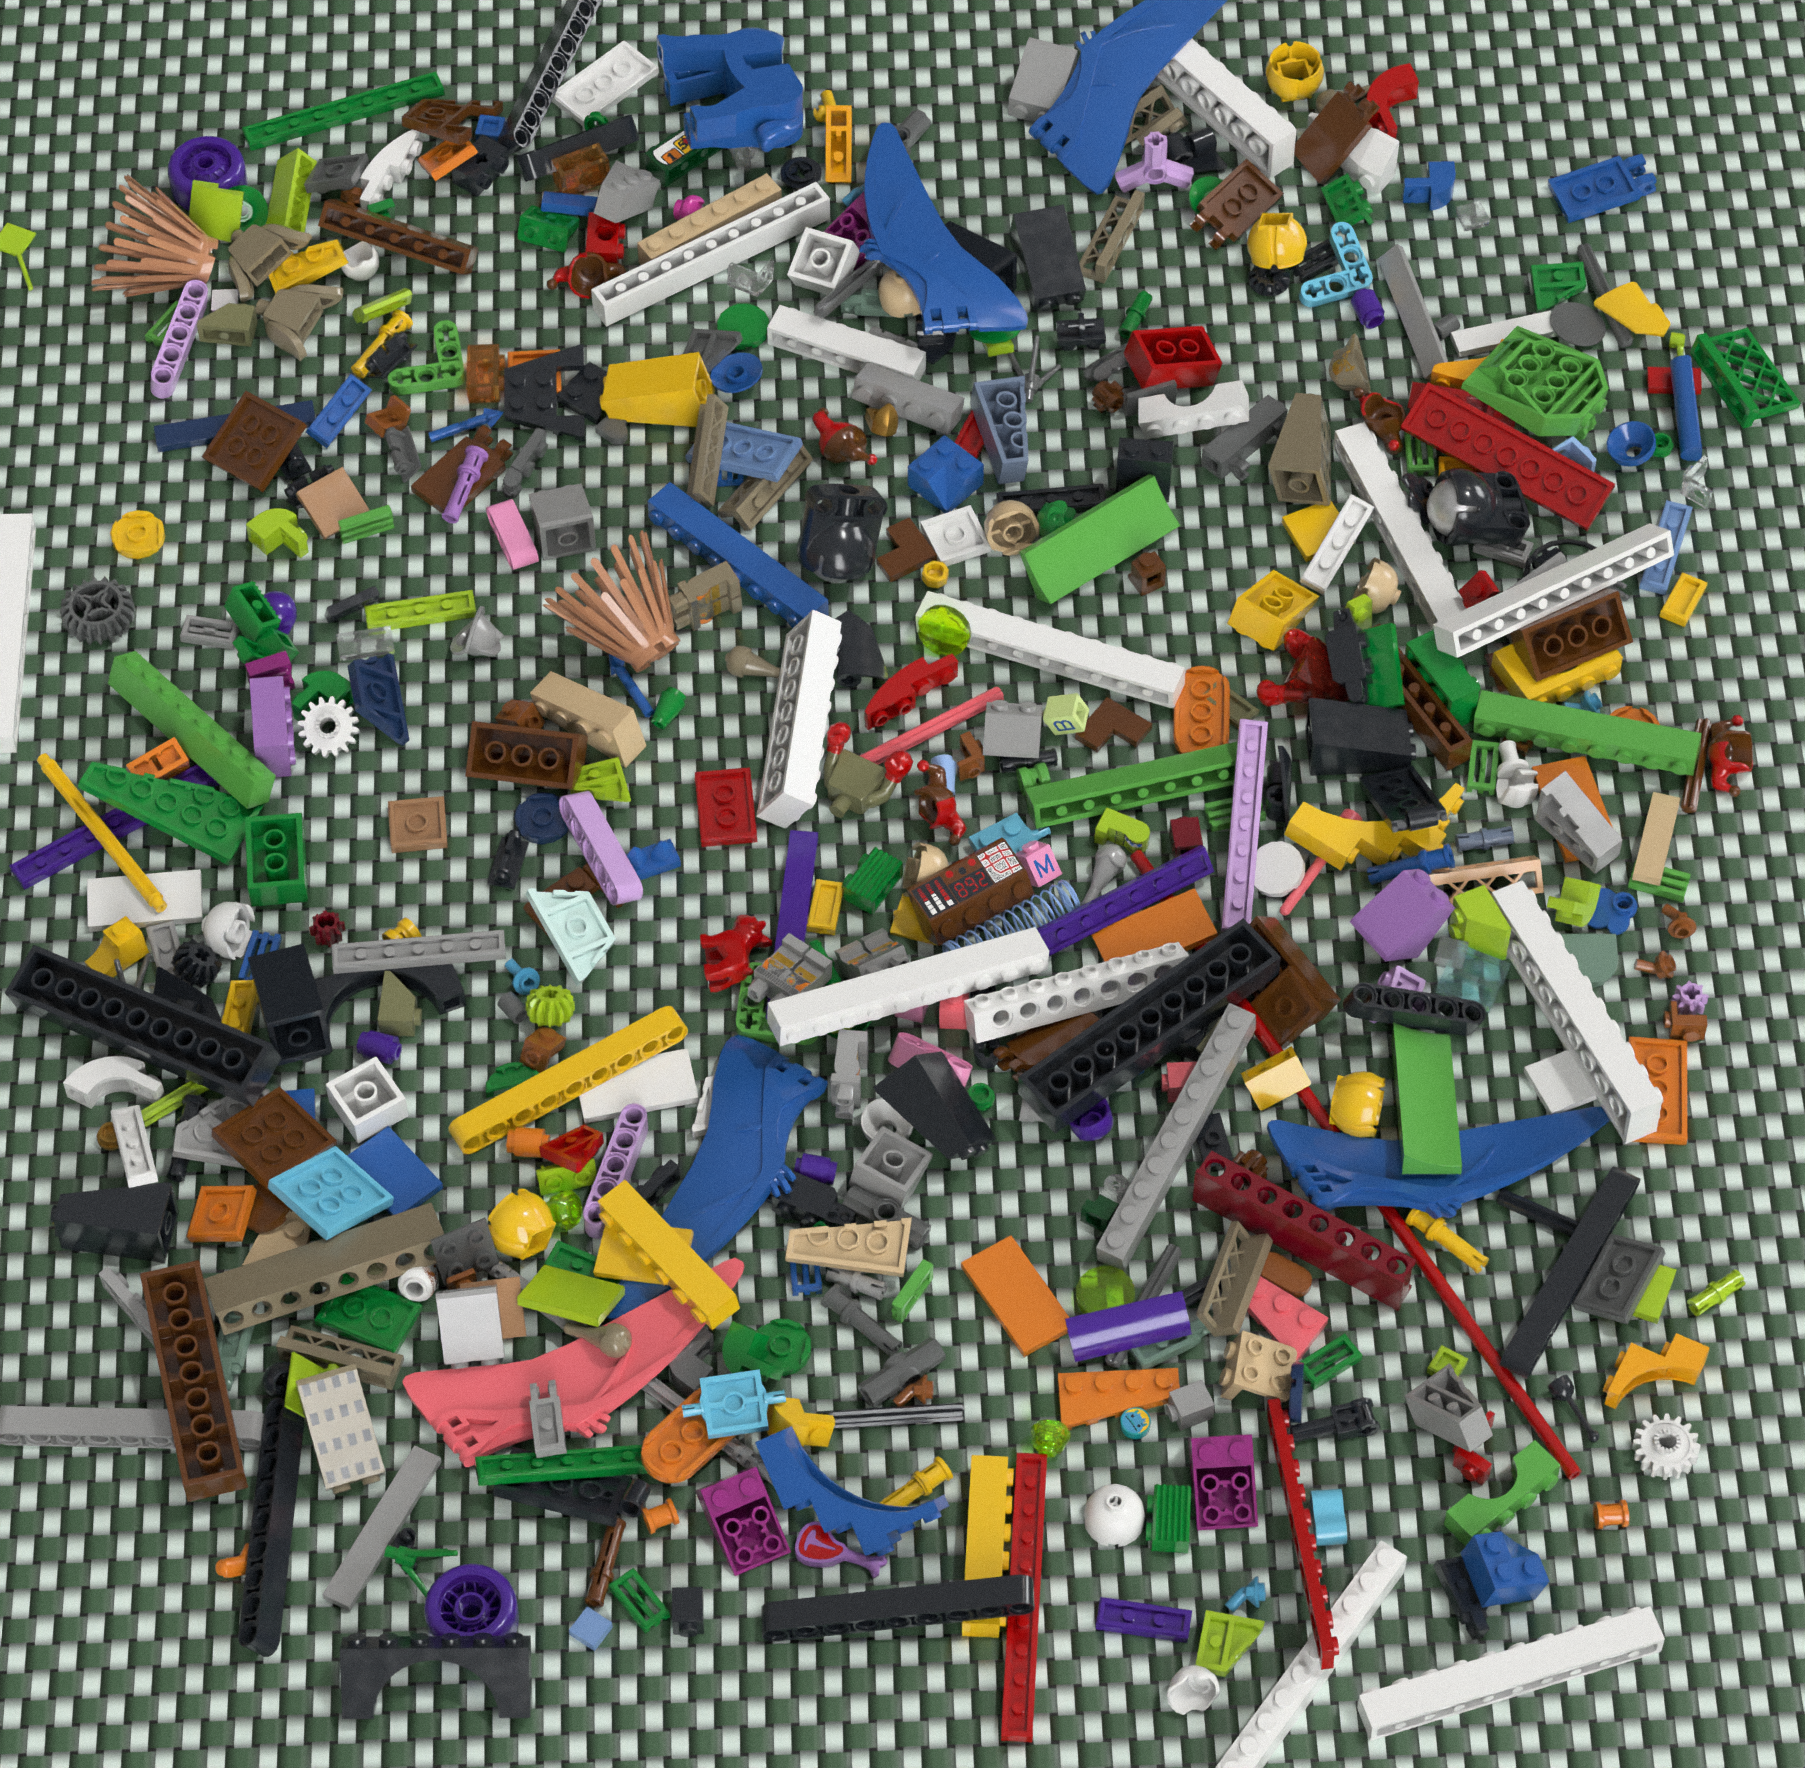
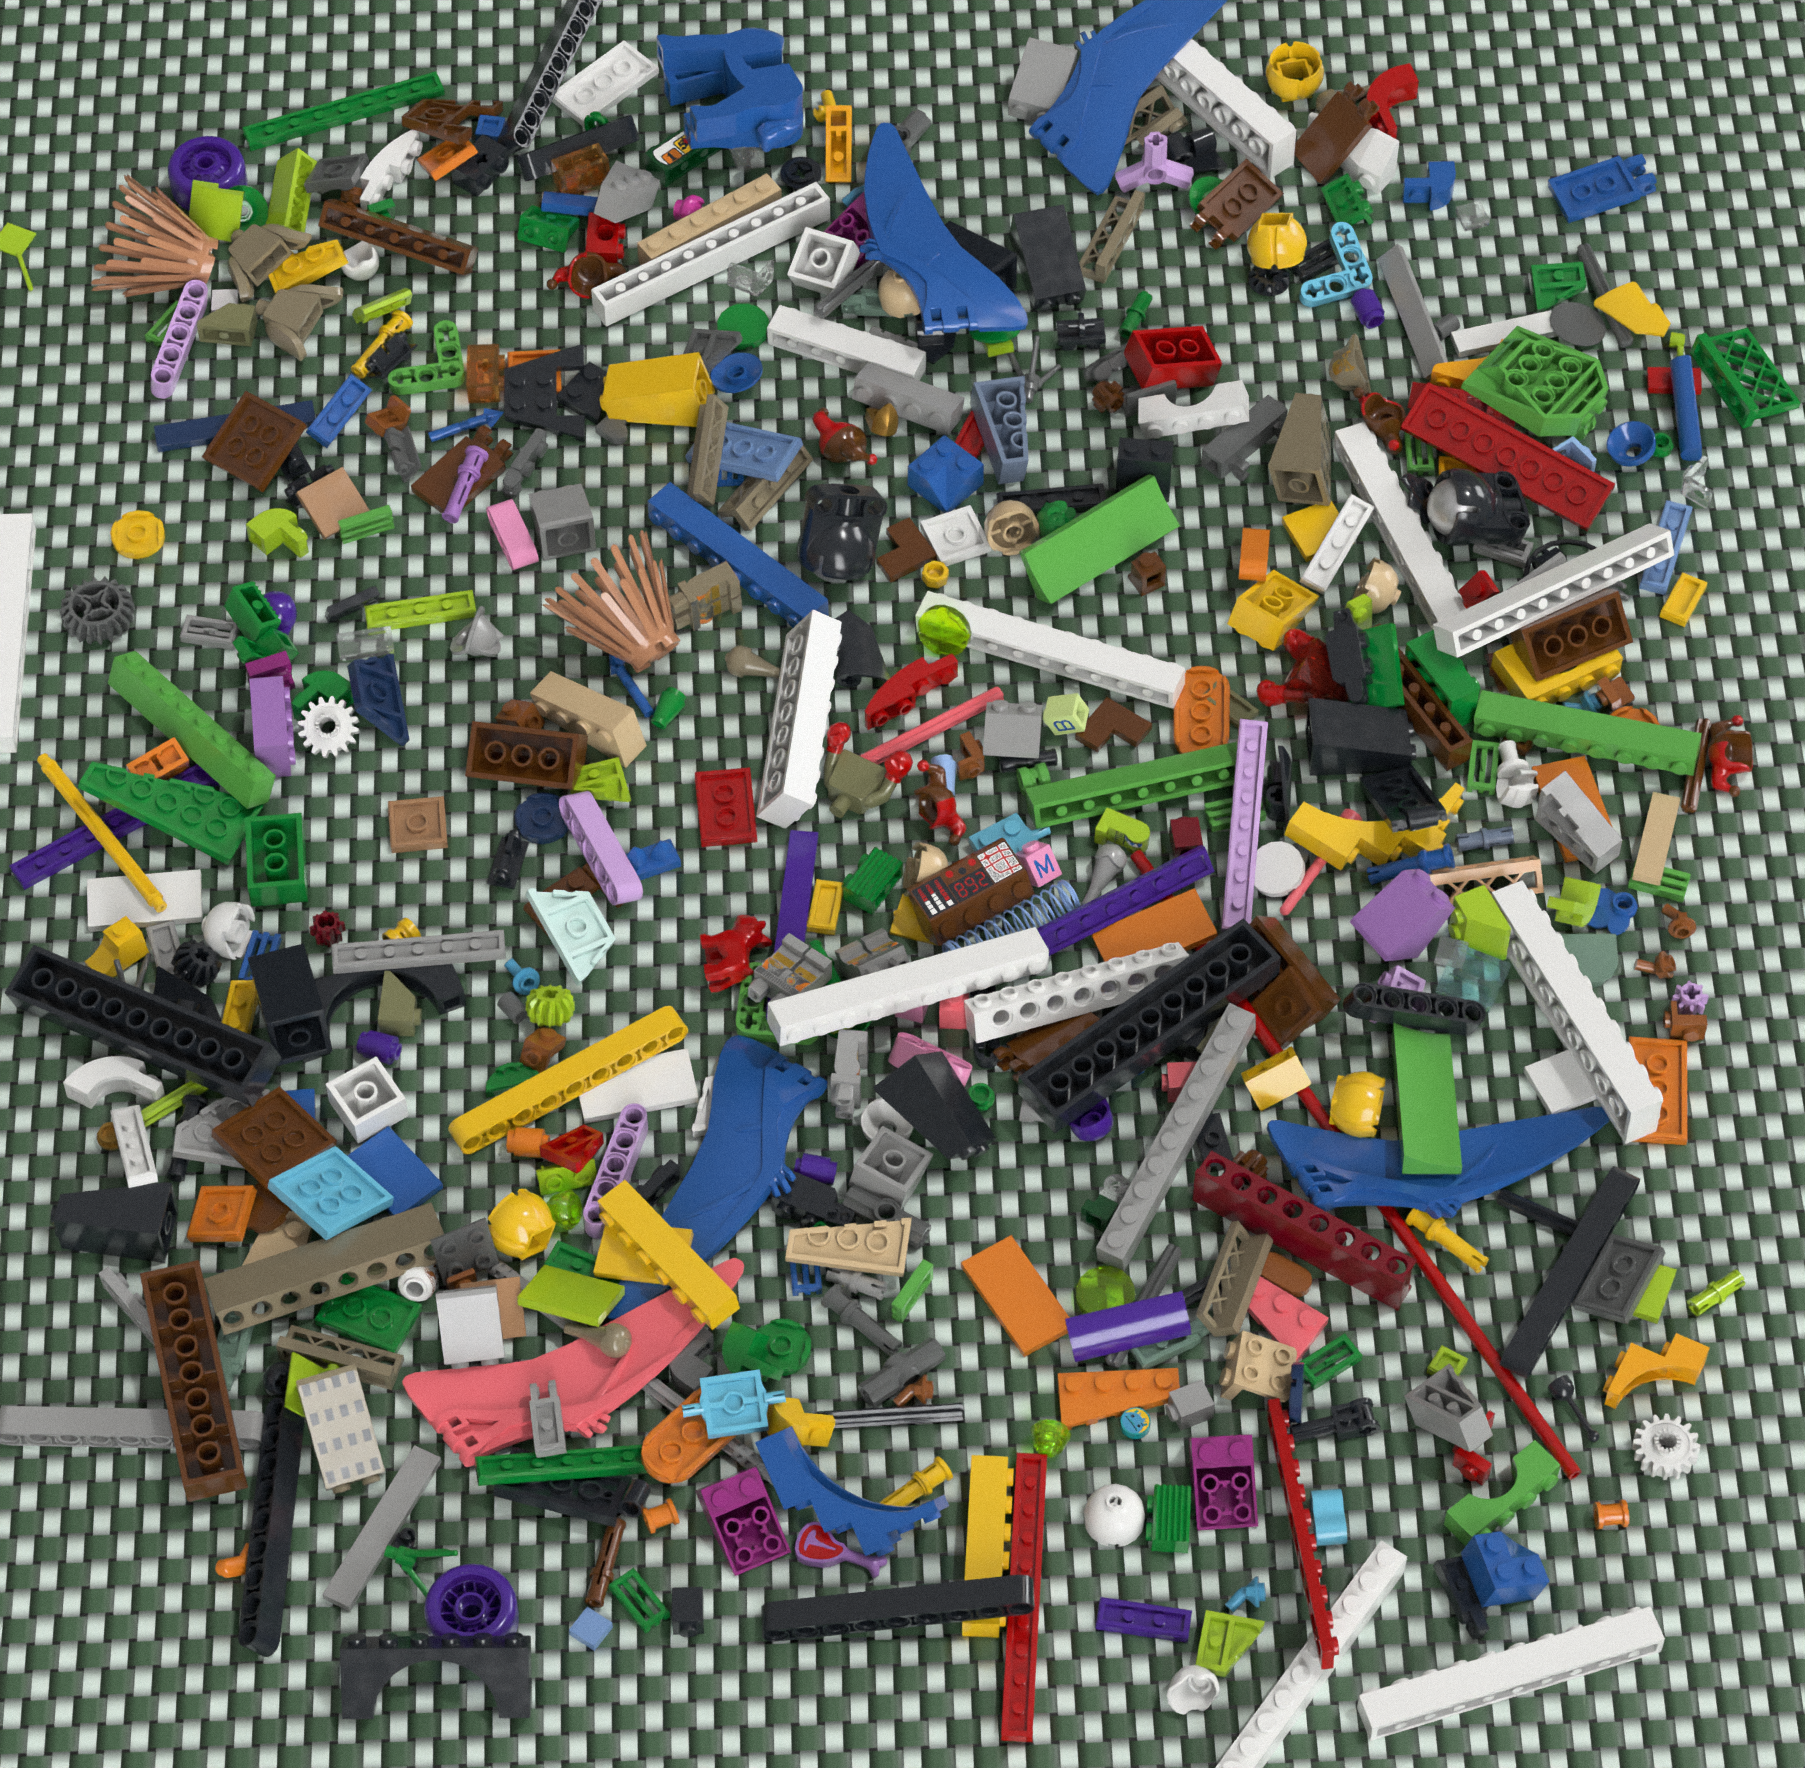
none -> orange beam [1238,528,1270,582]
none -> dark orange bracket [1595,676,1635,713]

